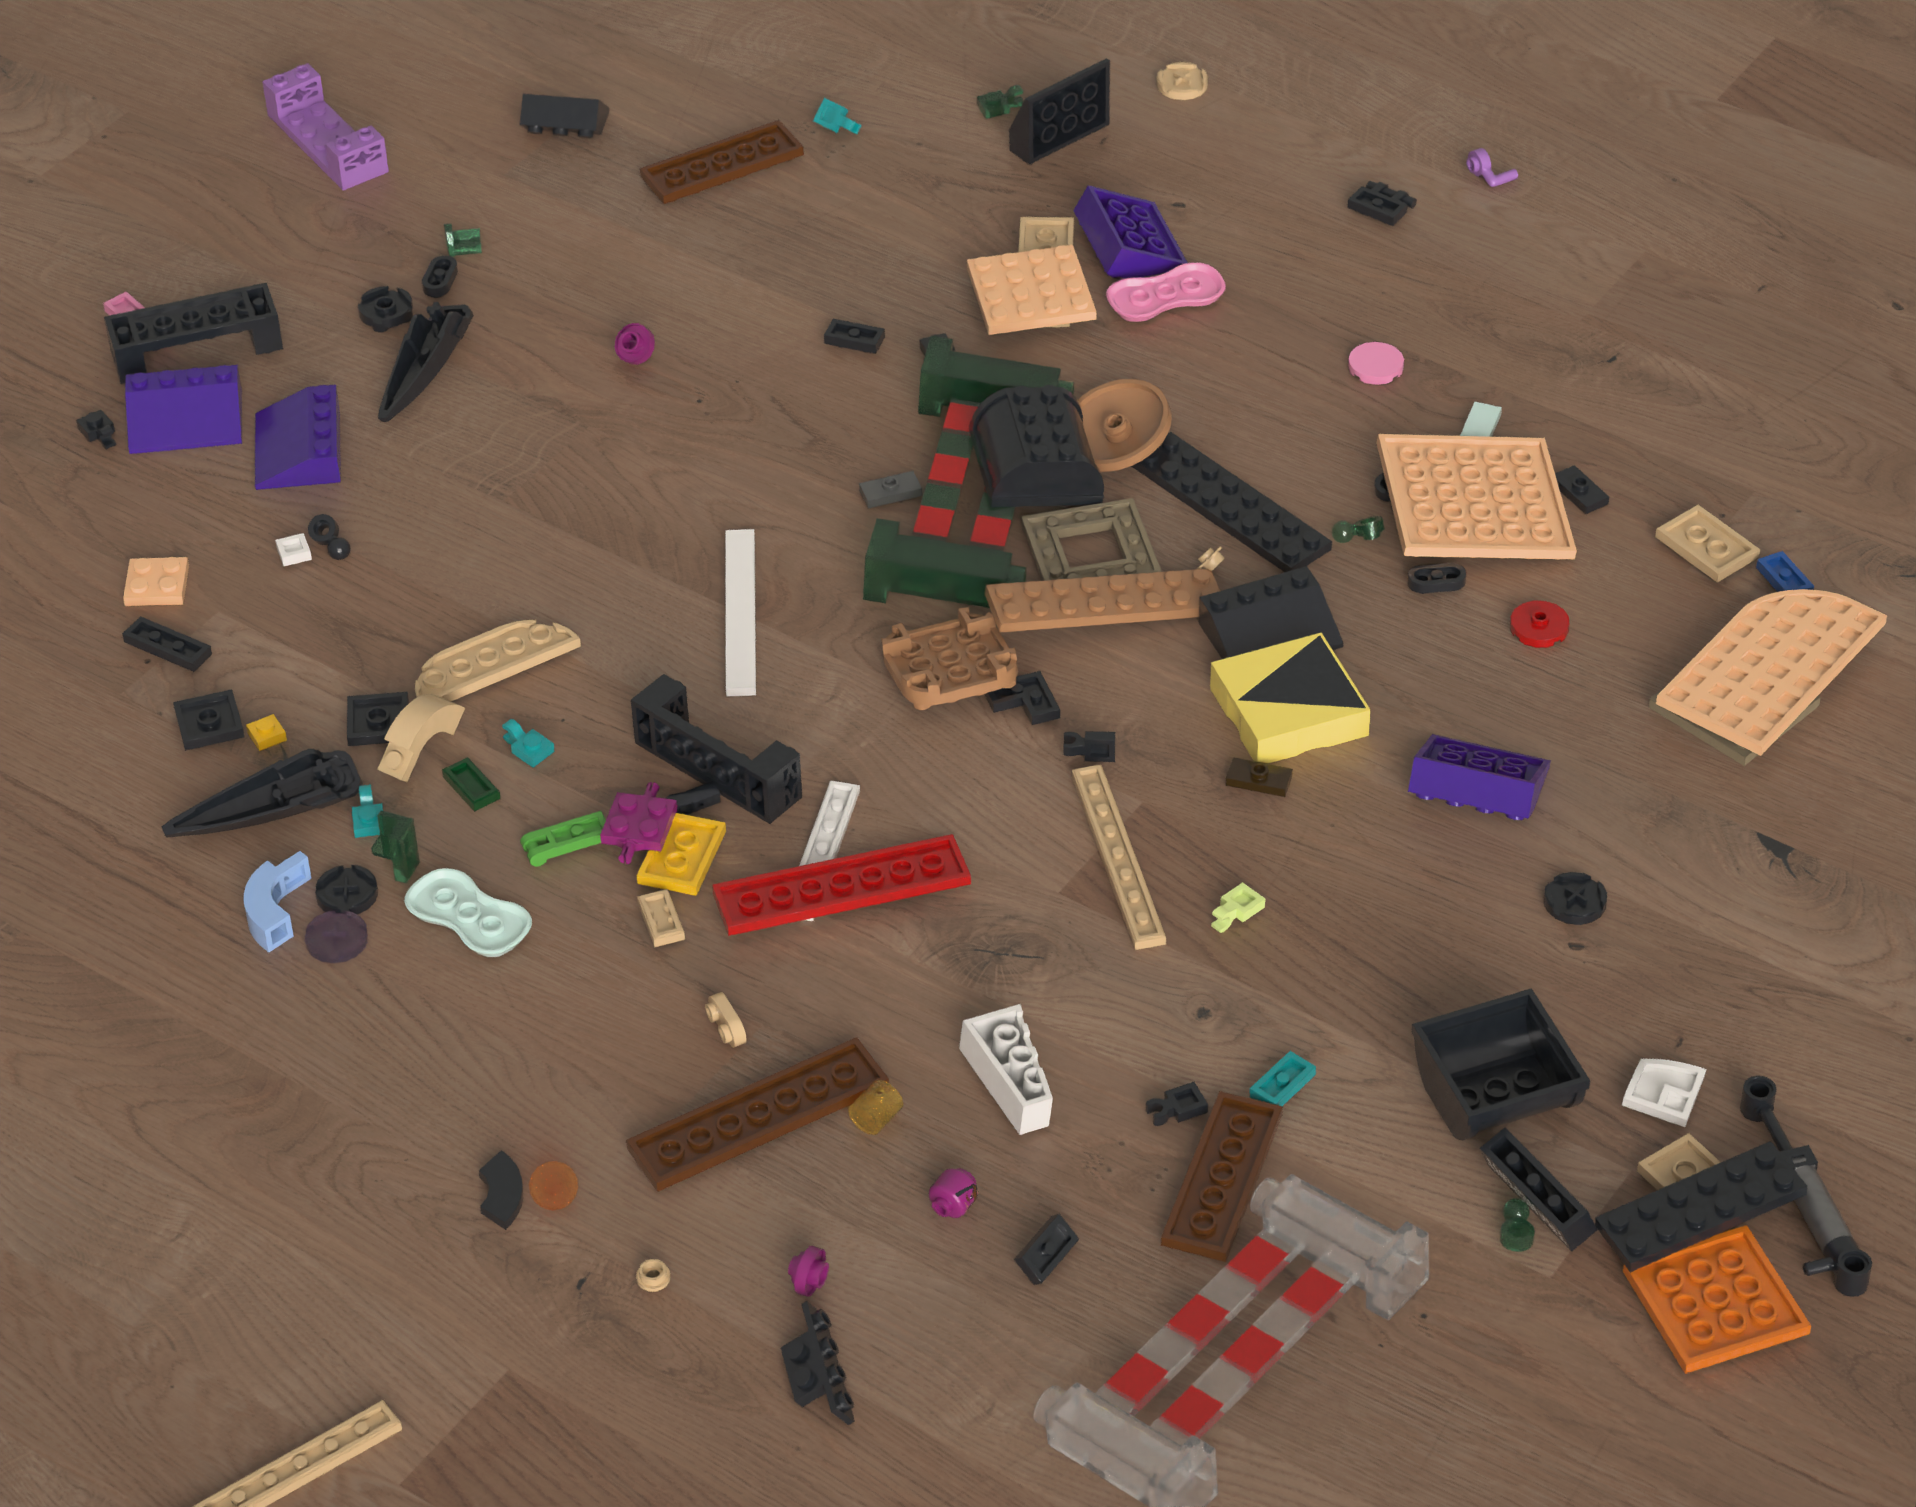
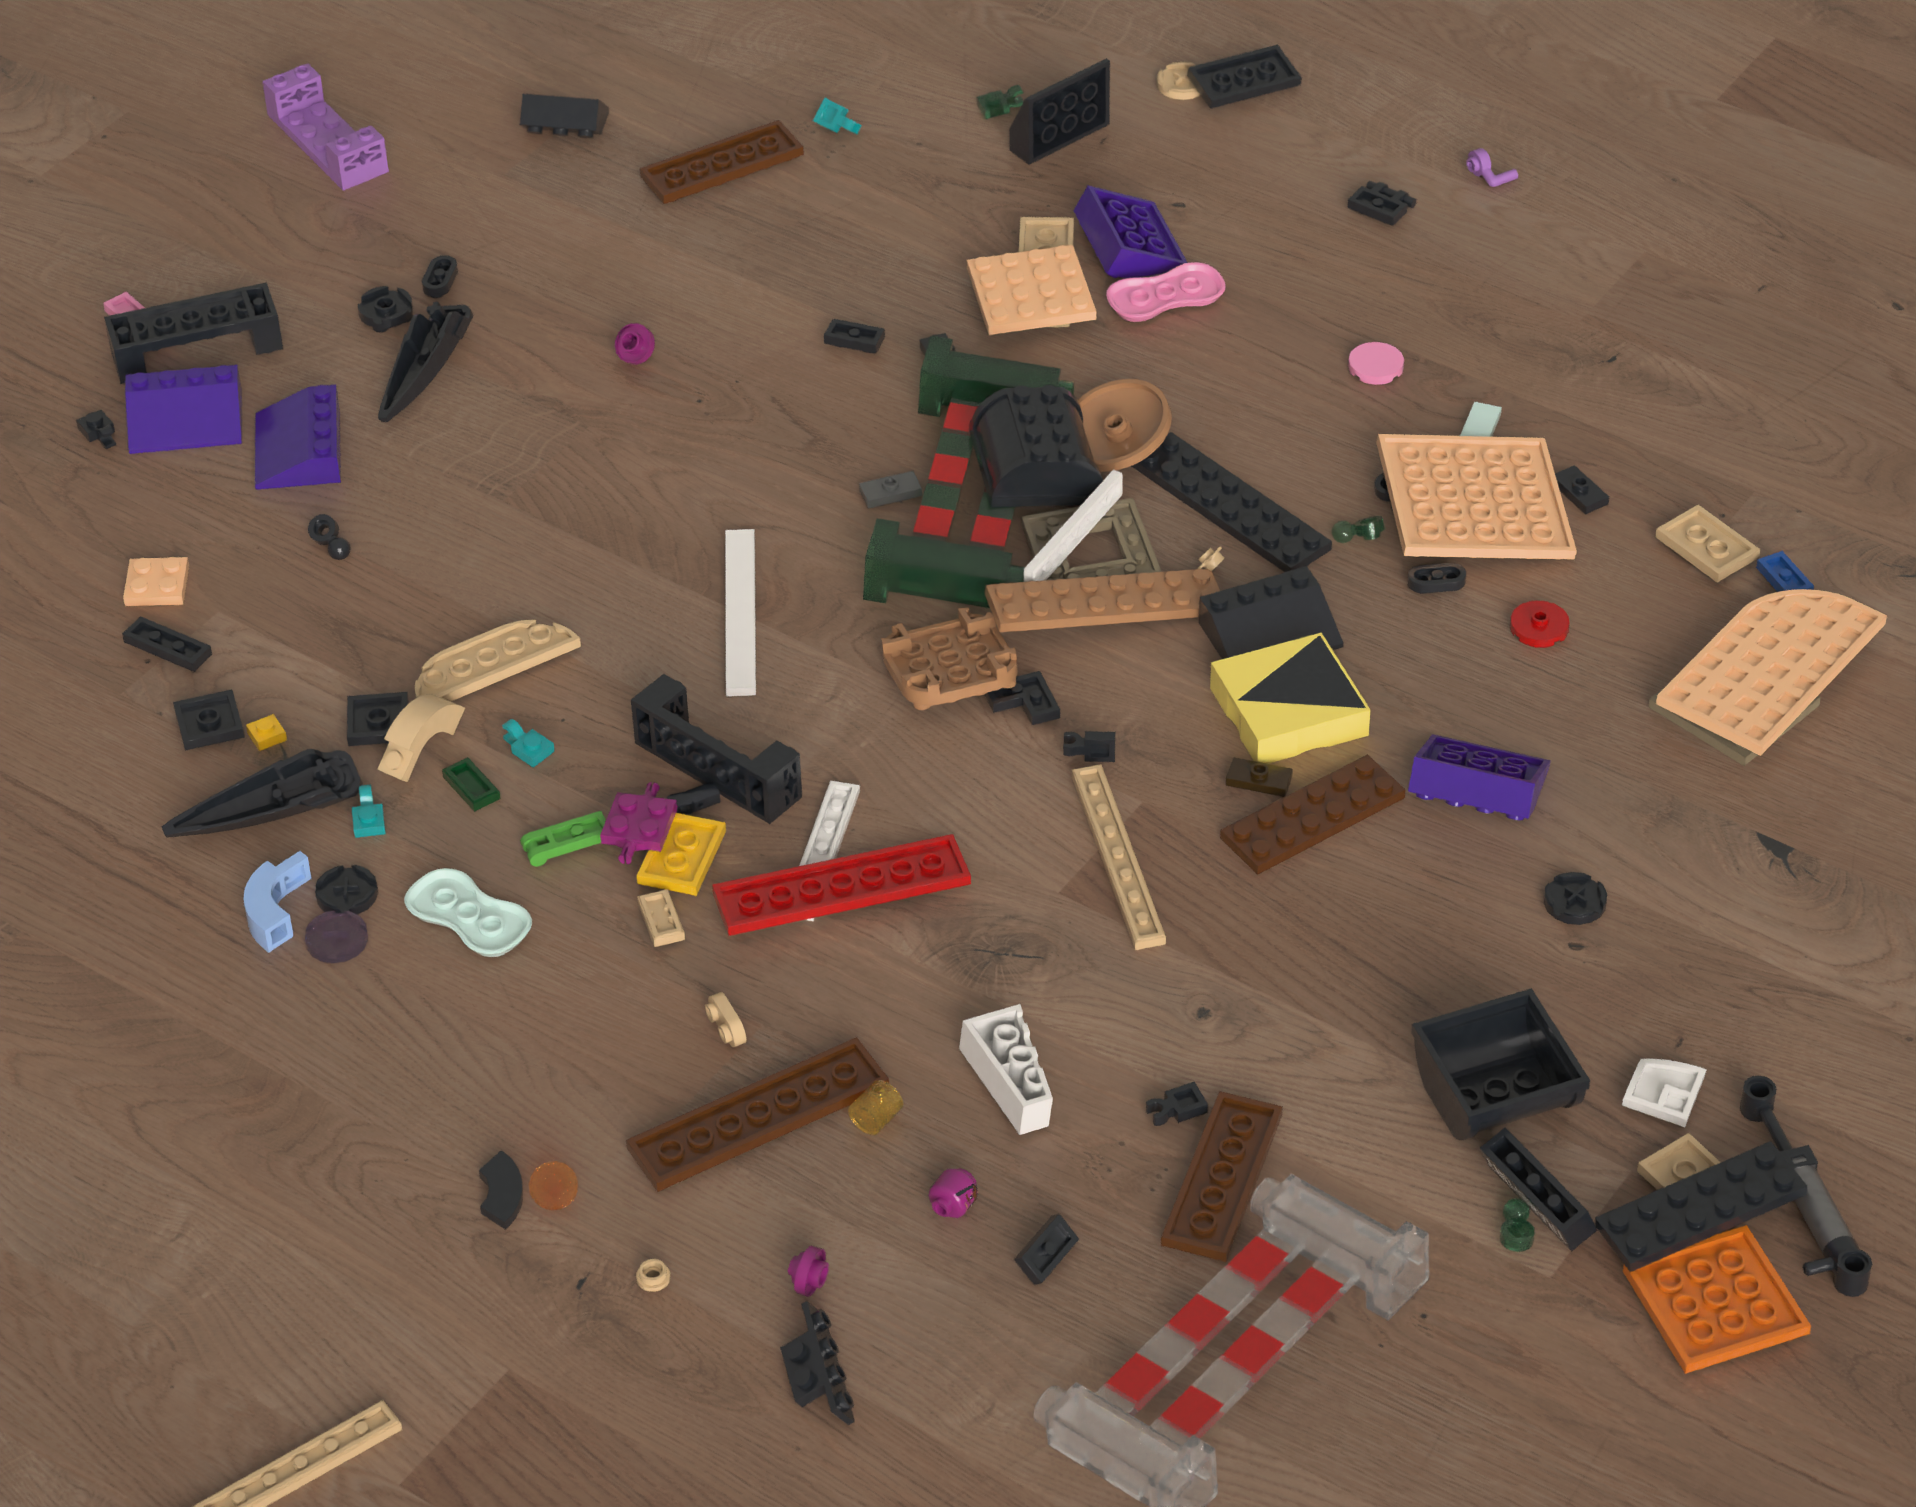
white plate [275,533,312,566] -> none
clear green panel [371,810,420,883] -> none
clear green tile [444,223,482,257] -> none
yellowish green plate [1211,882,1265,933] -> none
teal plate [1249,1051,1316,1106] -> none
none -> white tile [1024,470,1123,582]
none -> black plate [1187,45,1302,109]
none -> reddish brown plate [1220,754,1406,875]

